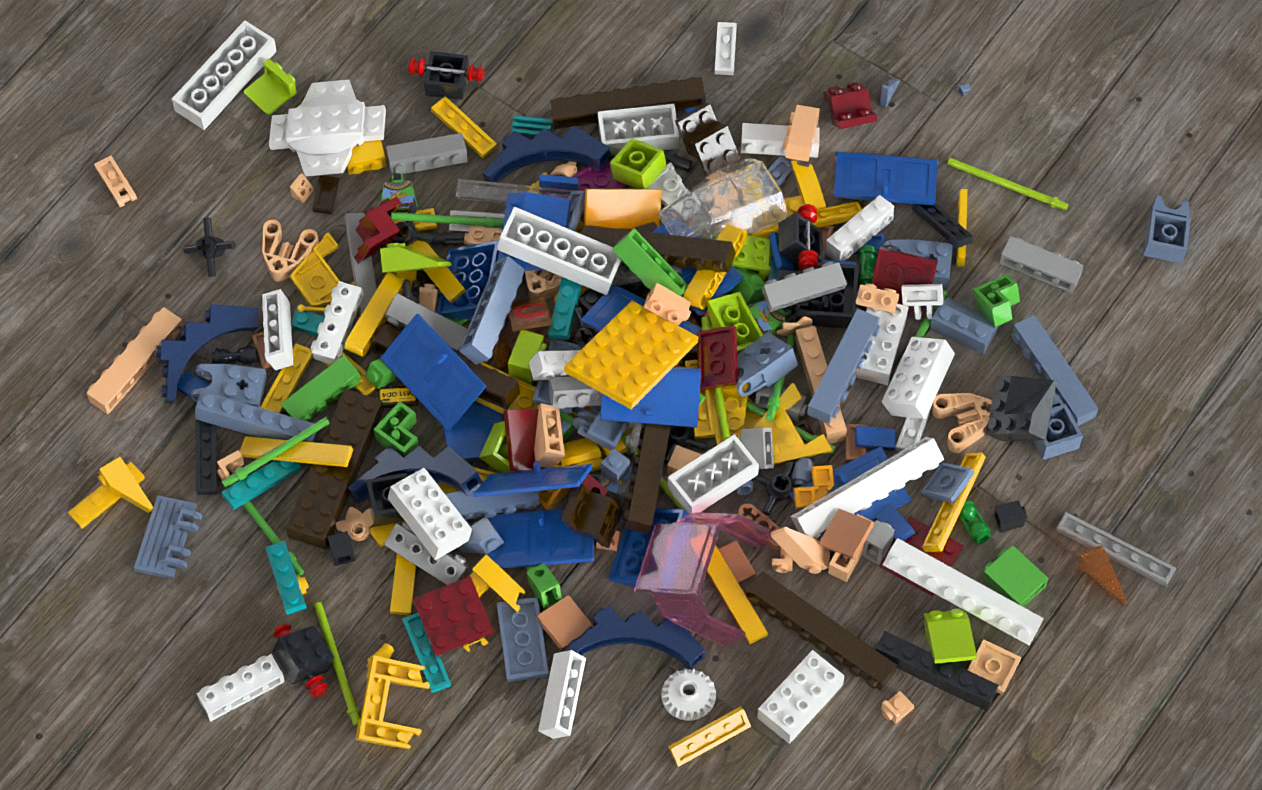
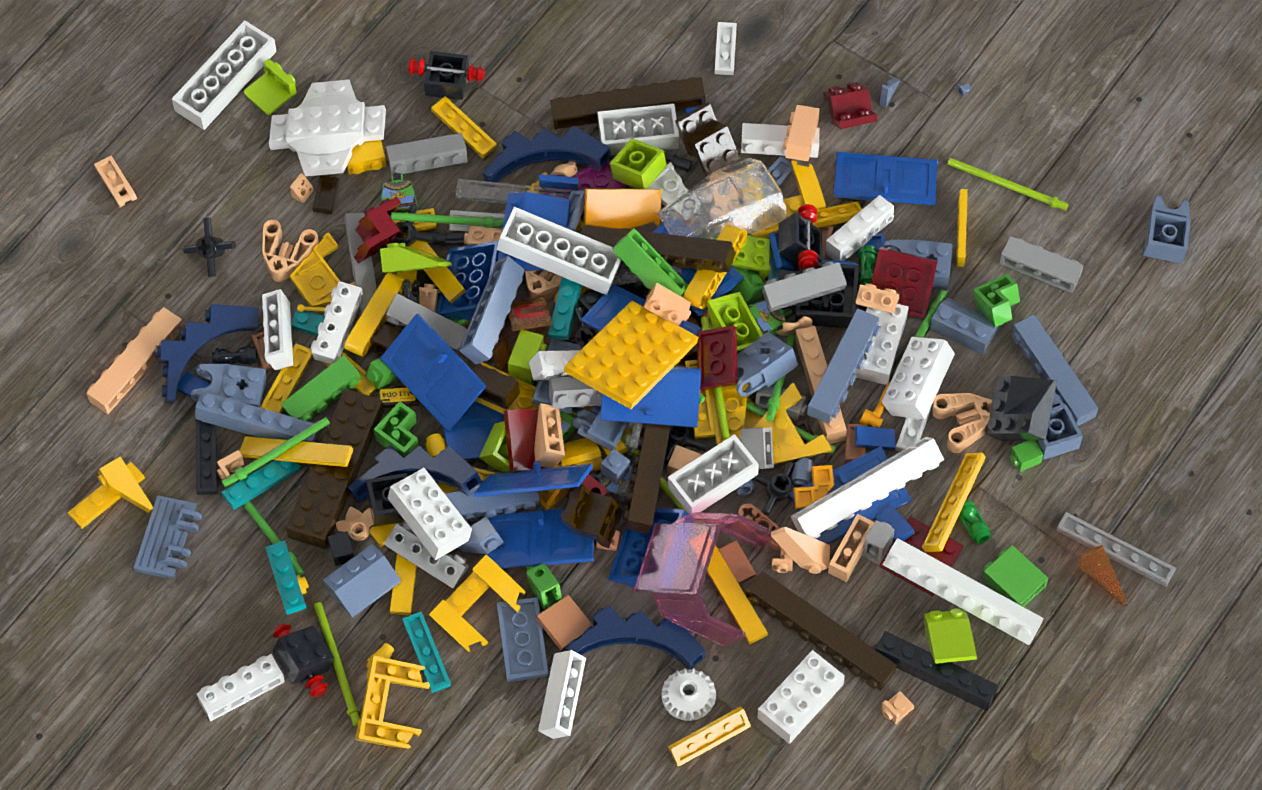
dark red plate [413,576,494,657] -> none
teal tile [511,115,552,138] -> none
nougat tile [819,508,874,560] -> none
white hinge [902,284,943,320] -> none
black plate [912,203,973,248] -> none
sand blue tile [921,462,975,504] -> none
light nougat plate [968,639,1021,695] -> none
black brick [994,500,1027,533] -> none
none -> sand blue slope [323,544,401,618]
none -> yellow brick [425,434,447,458]
none -> light orange brick [859,382,890,428]
none -> bright green brick [1010,440,1043,472]

